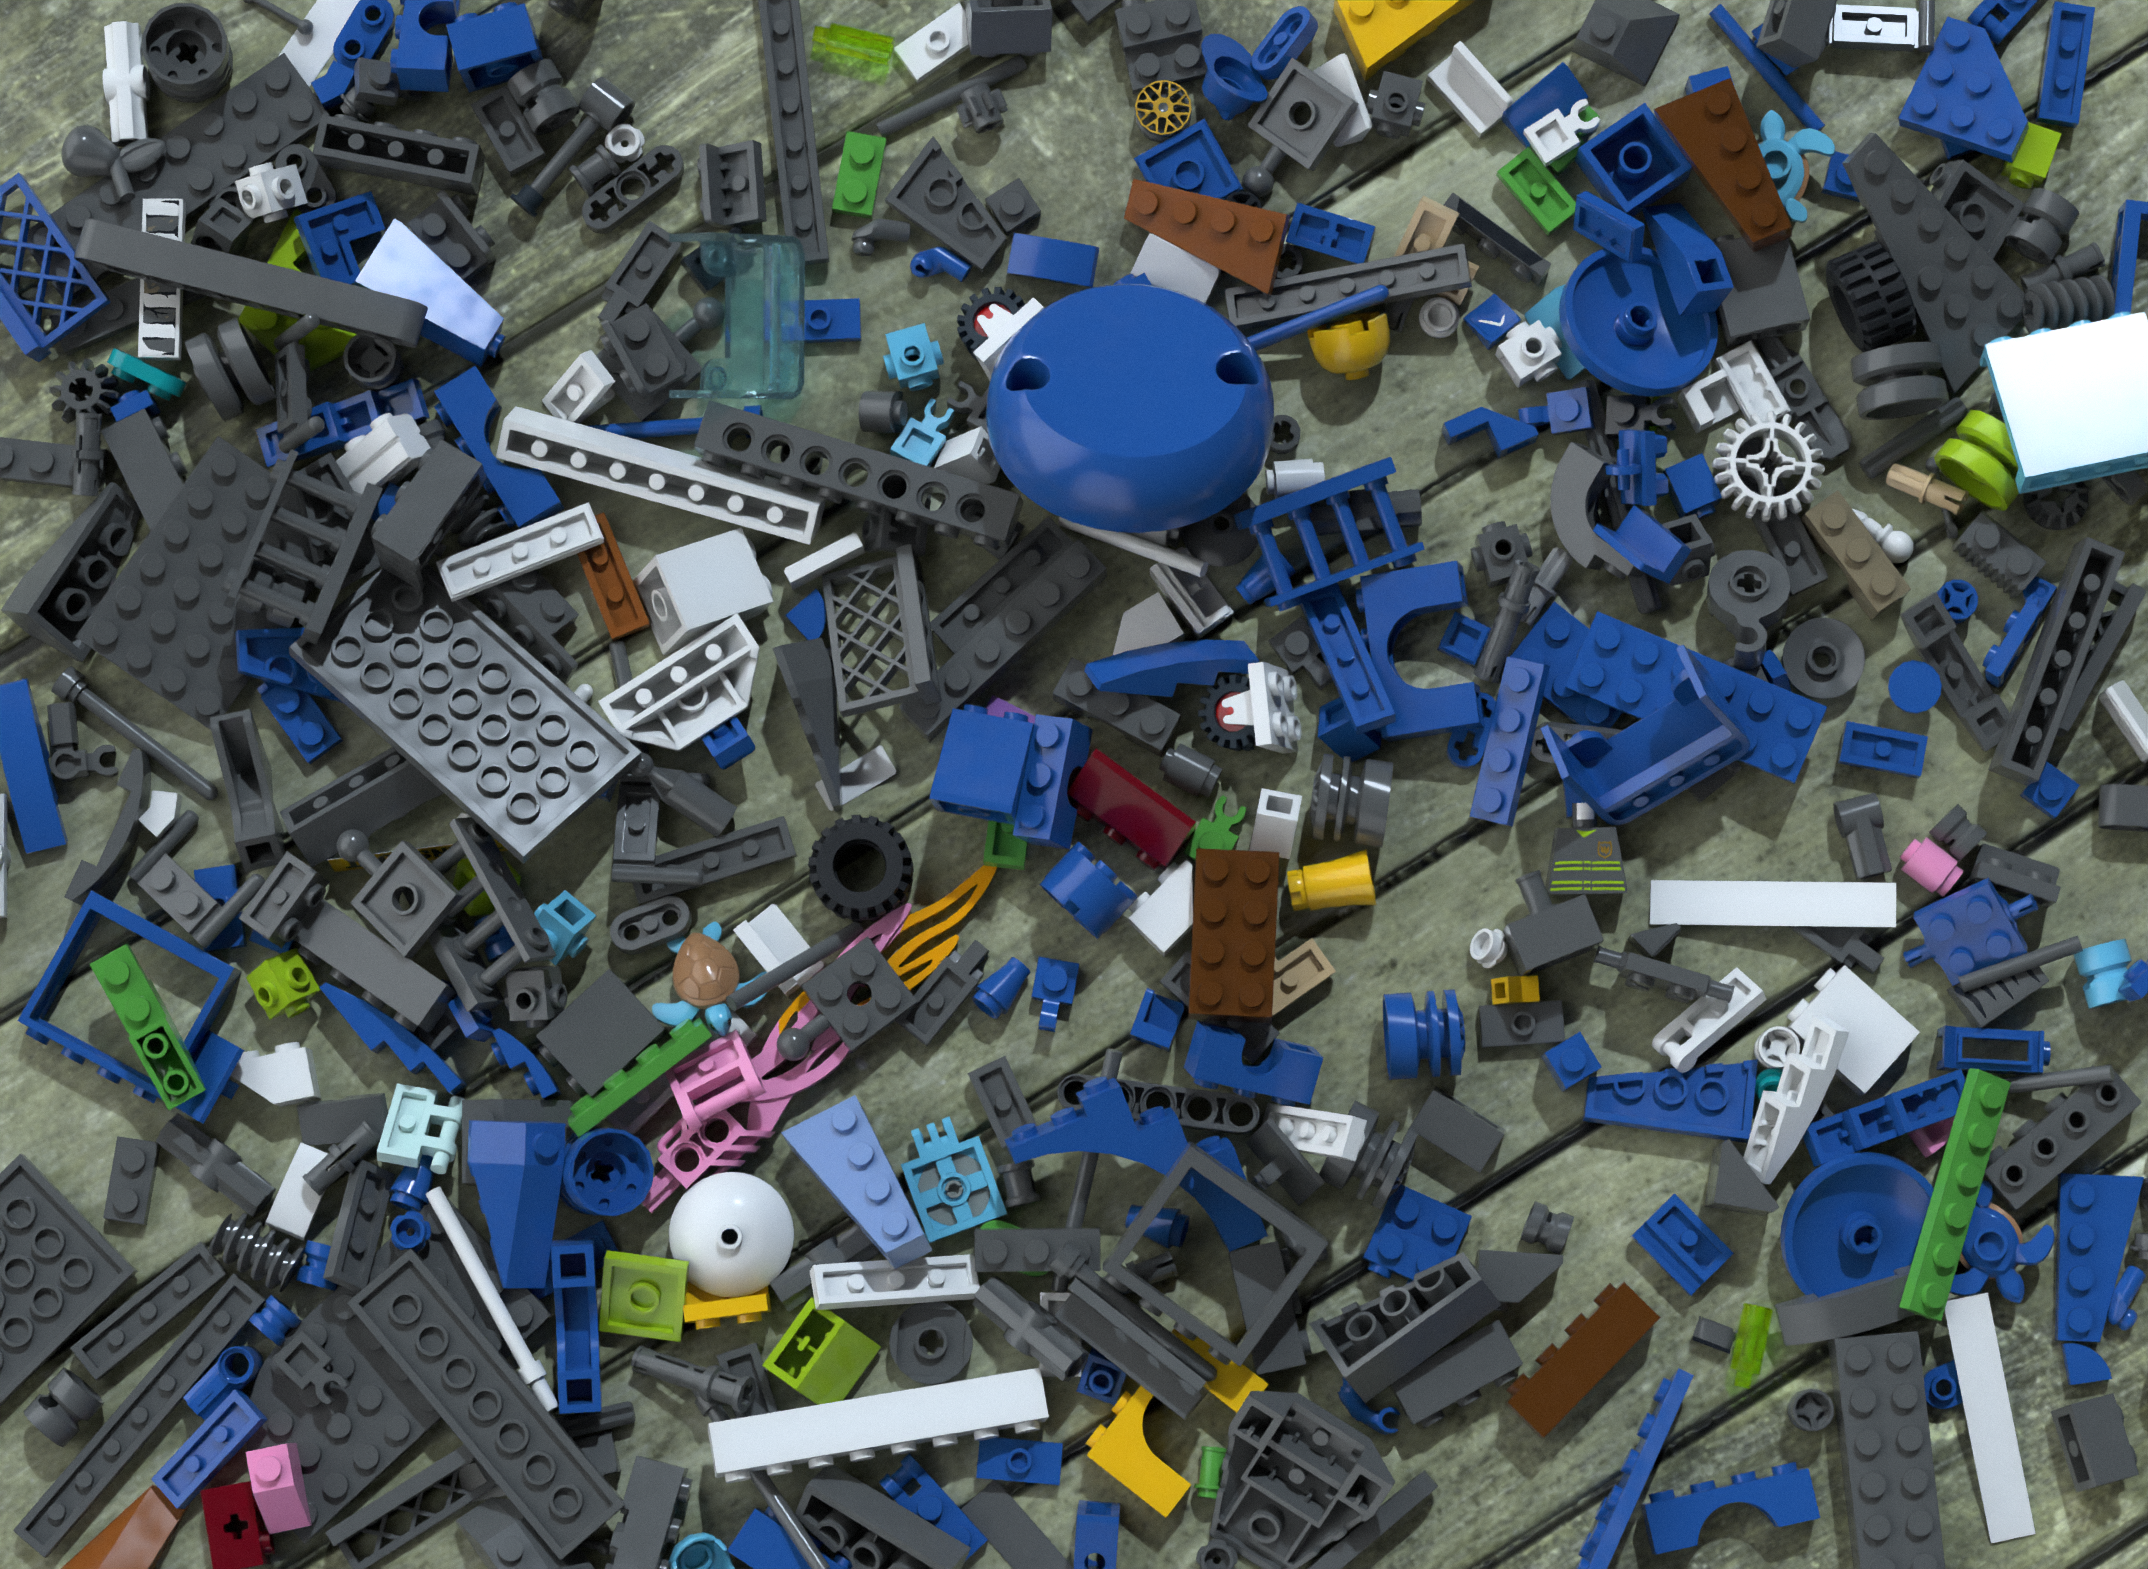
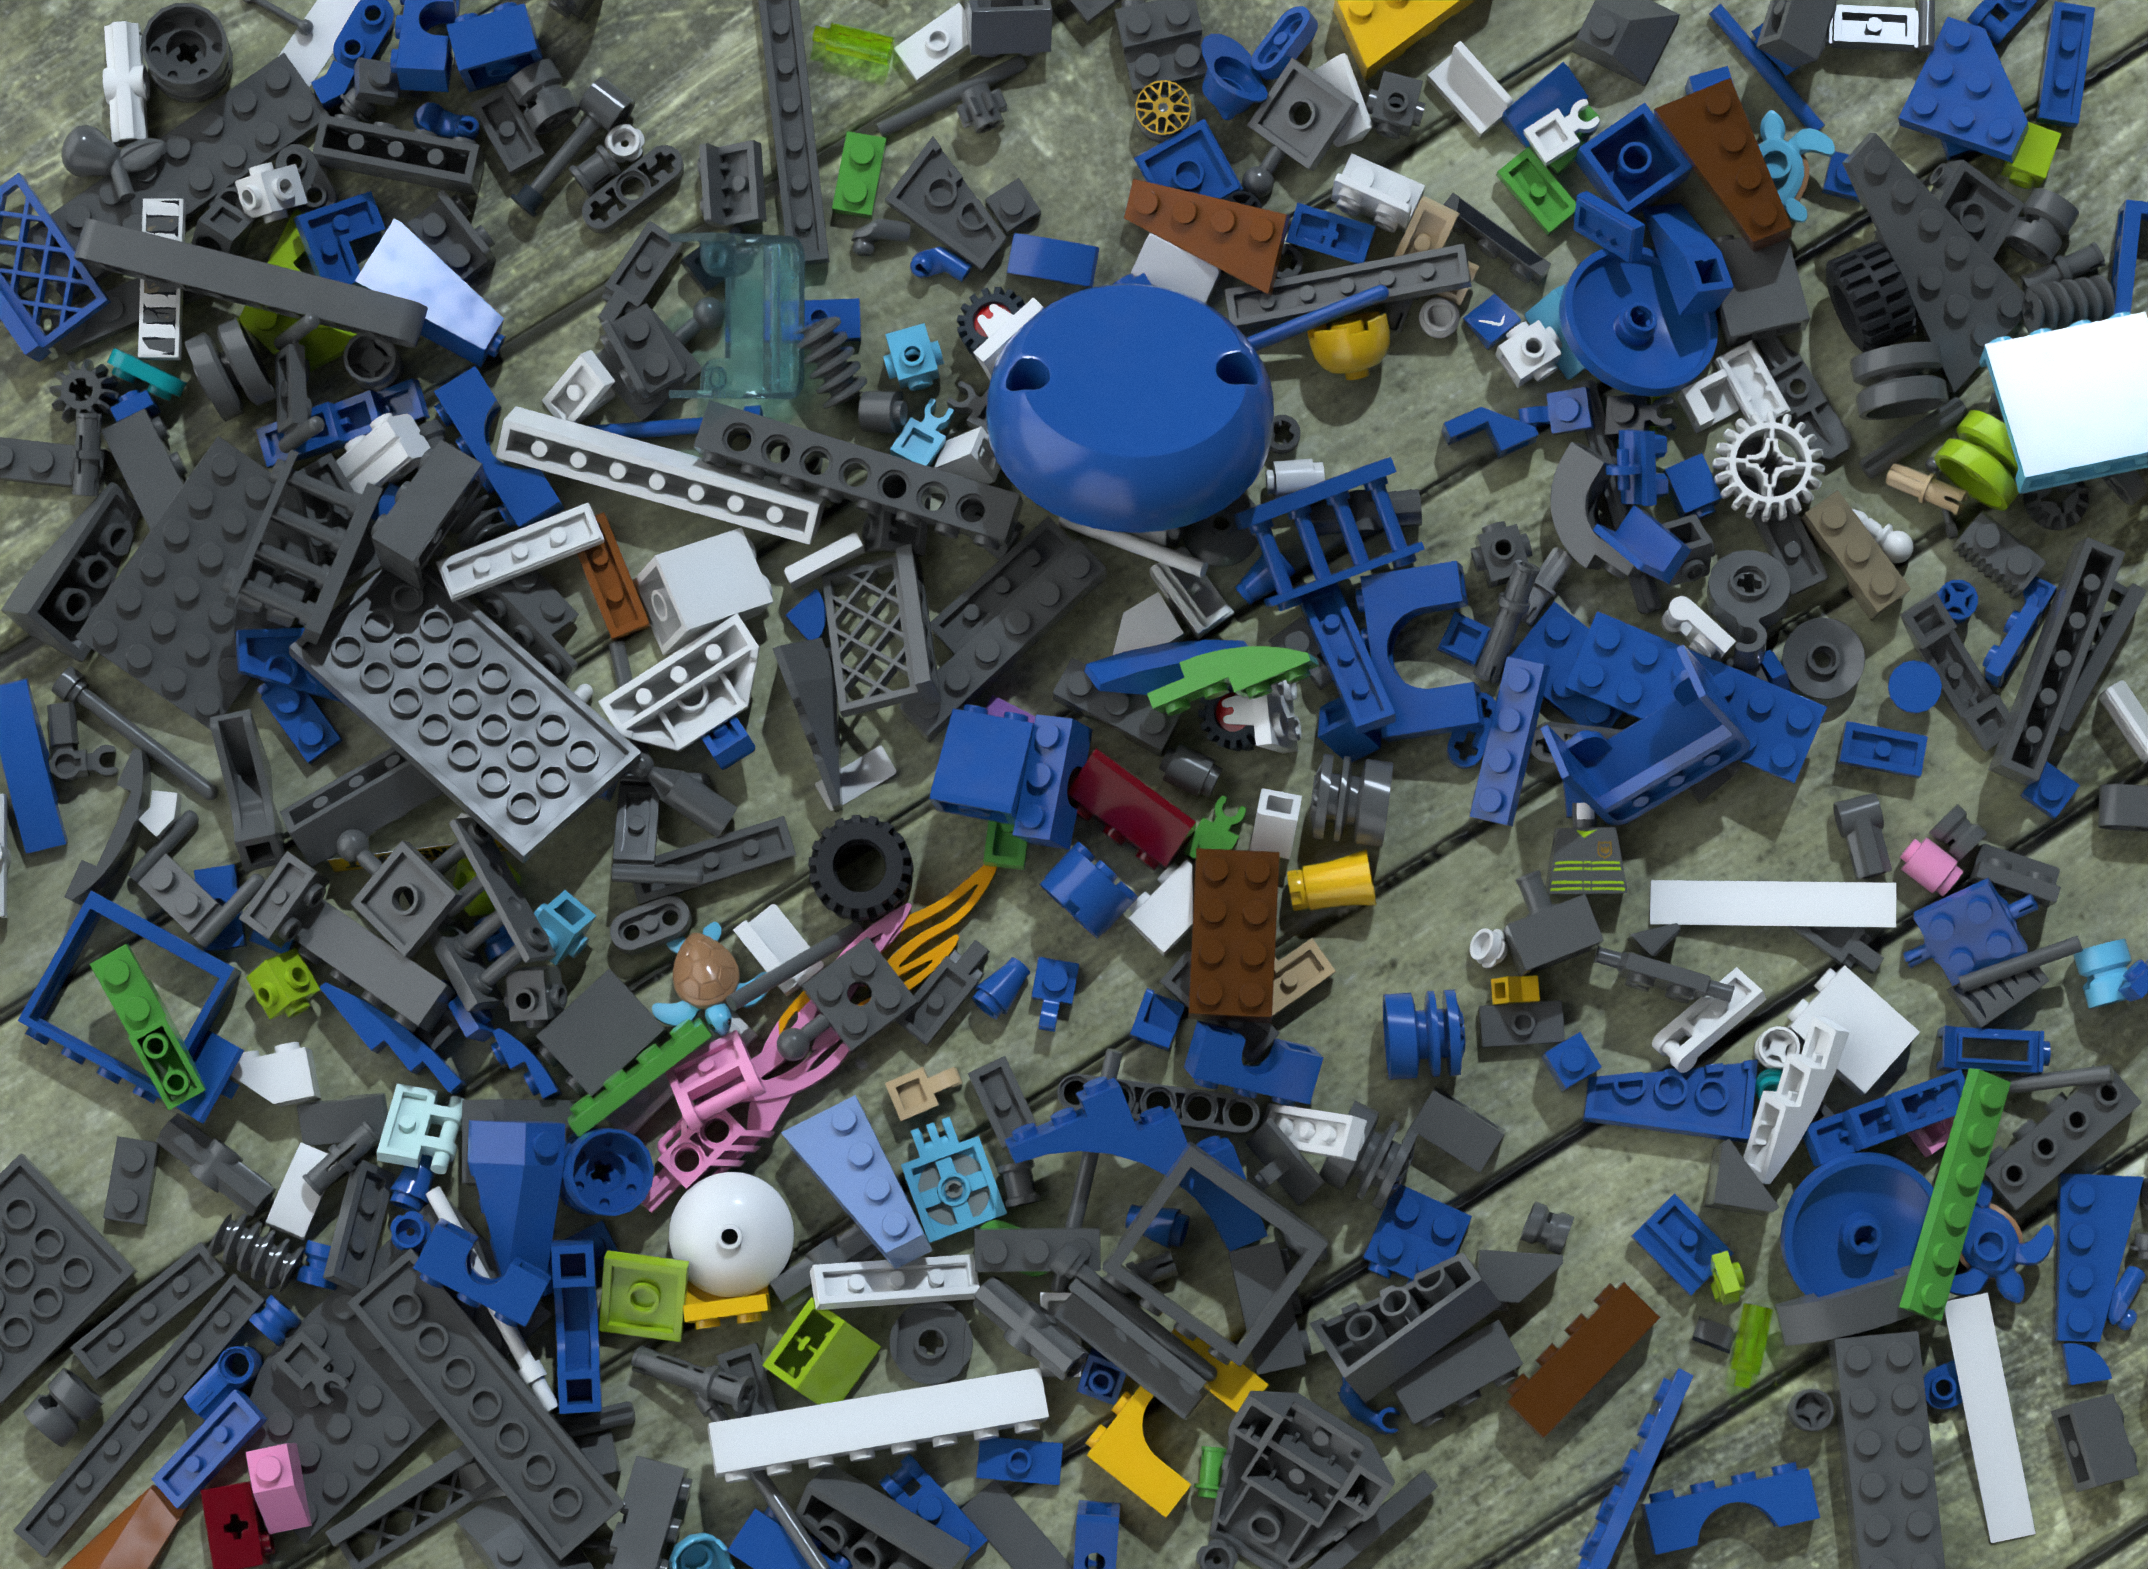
none -> blue piece [413,103,479,140]
none -> blue arch [413,1218,552,1327]
none -> dark grey piece [793,316,868,409]
none -> tan plate [885,1067,963,1122]
none -> bright green slope [1147,646,1319,716]
none -> white bracket [1331,153,1425,232]
none -> white plate [1661,596,1736,662]
none -> lime plate [1710,1251,1745,1306]

